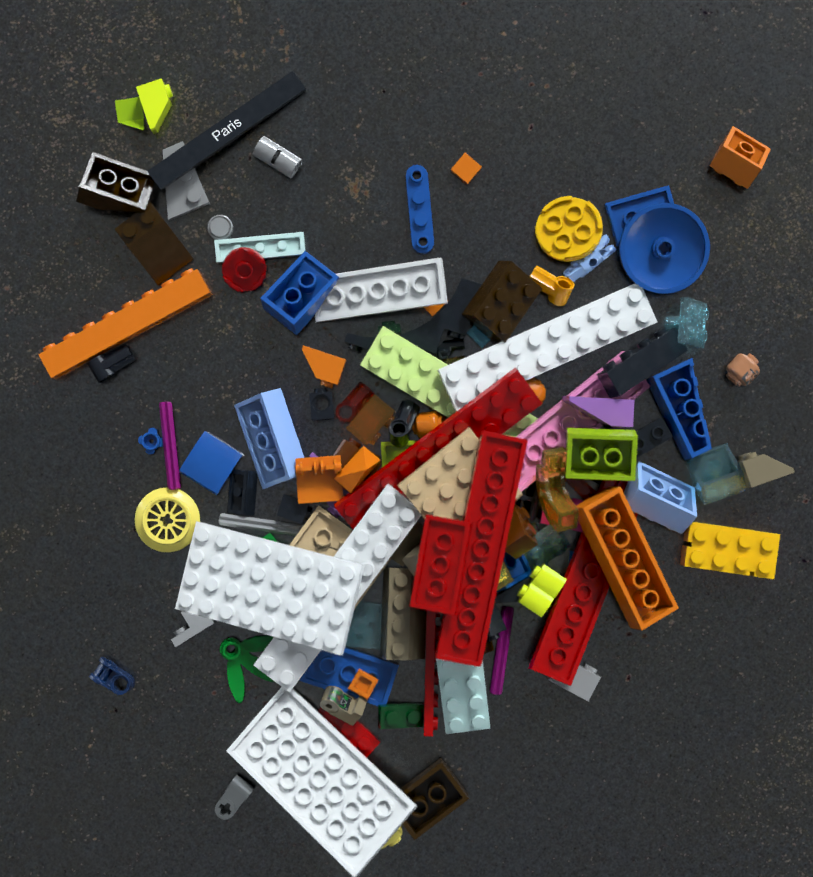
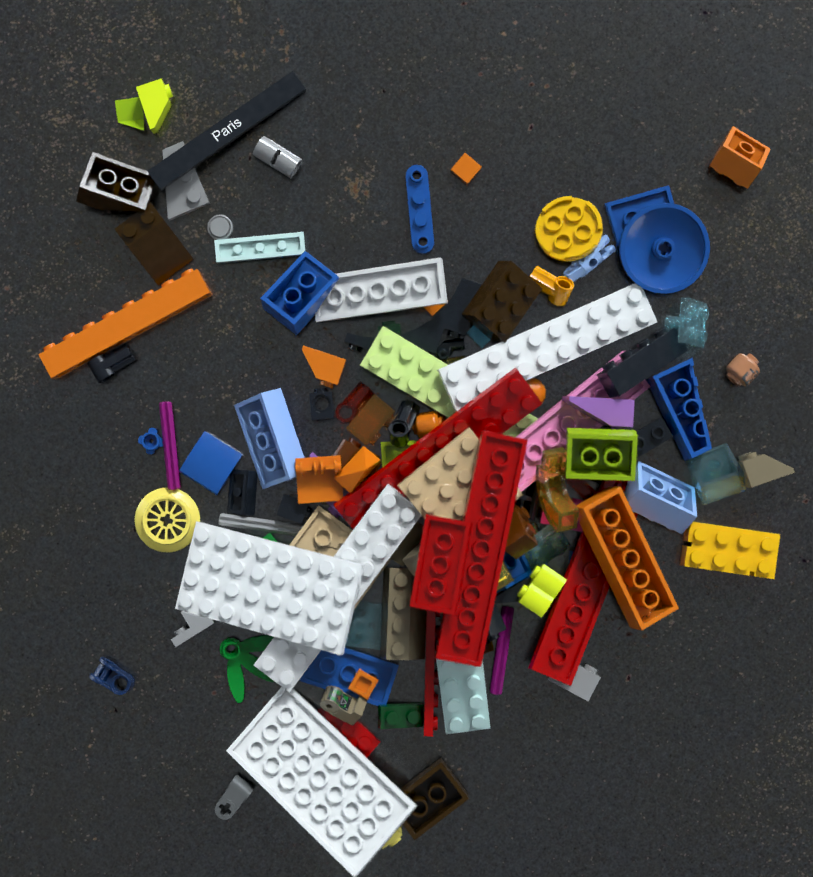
red tile [222,247,267,292] -> none

